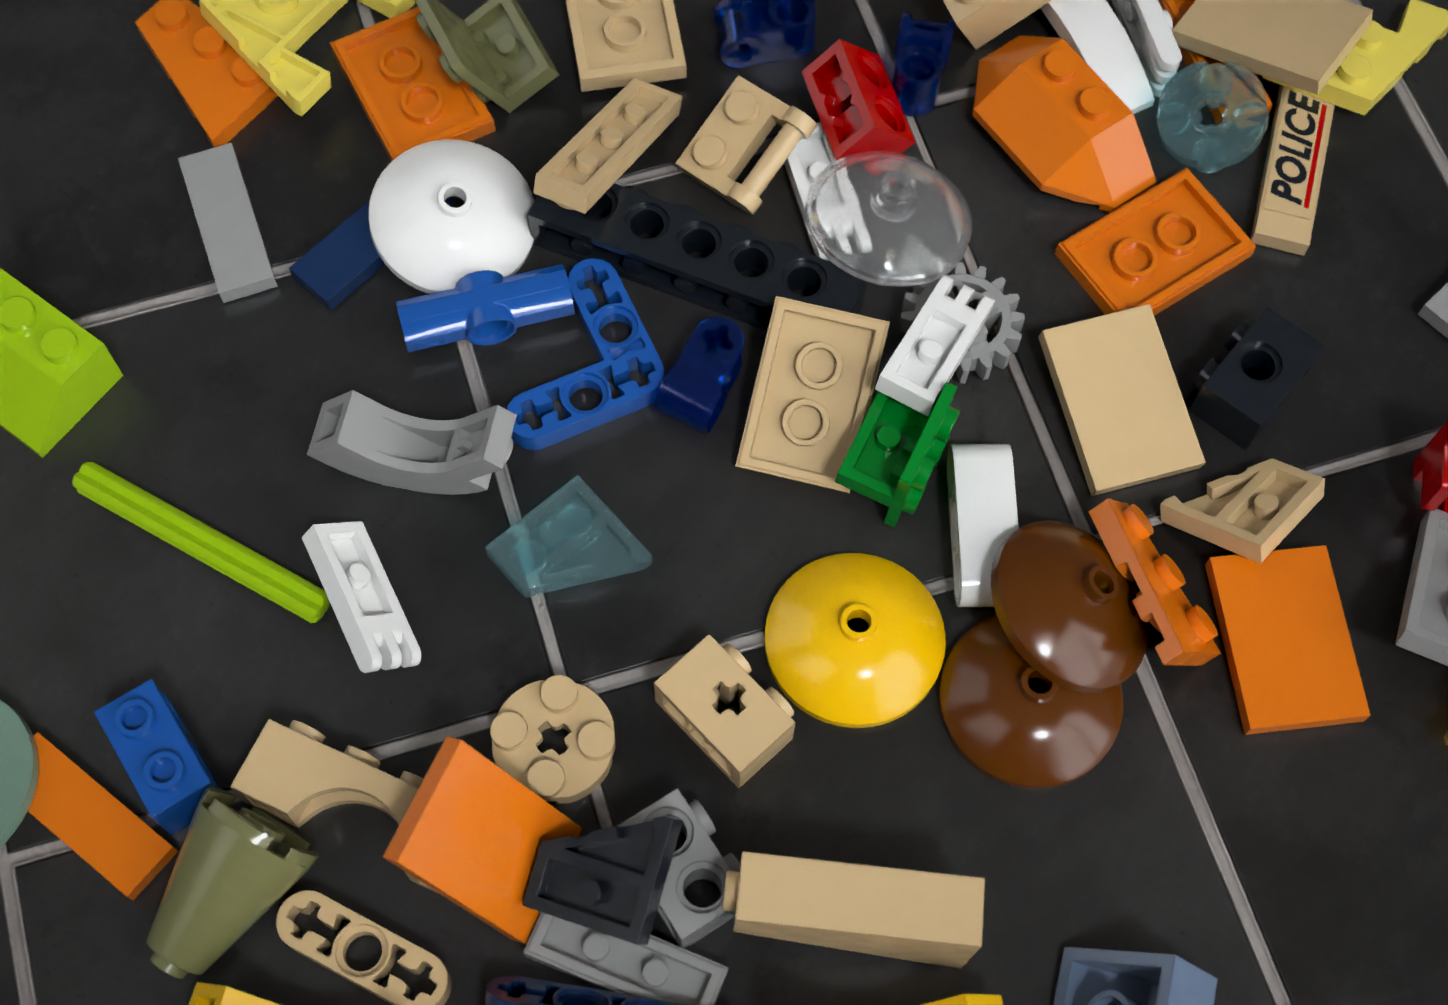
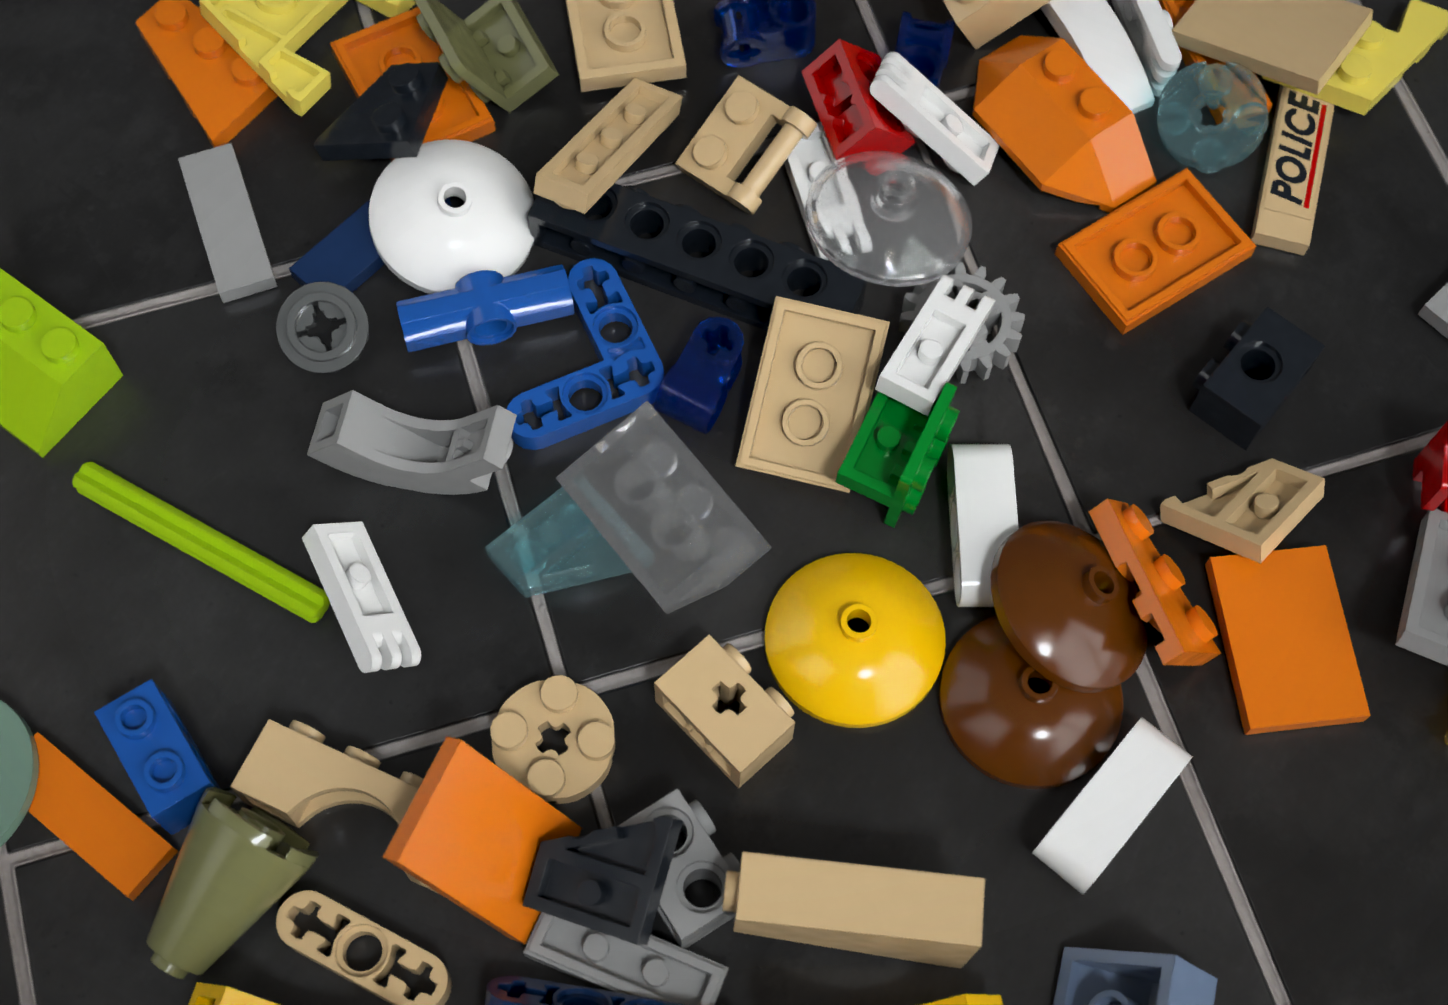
tan tile [1038,304,1206,496] -> none
none -> dark grey gear [276,282,369,373]
none -> black wing [314,62,448,161]
none -> clear slope [556,401,772,614]
none -> white hinge [870,52,999,186]
none -> white beam [1032,717,1193,895]

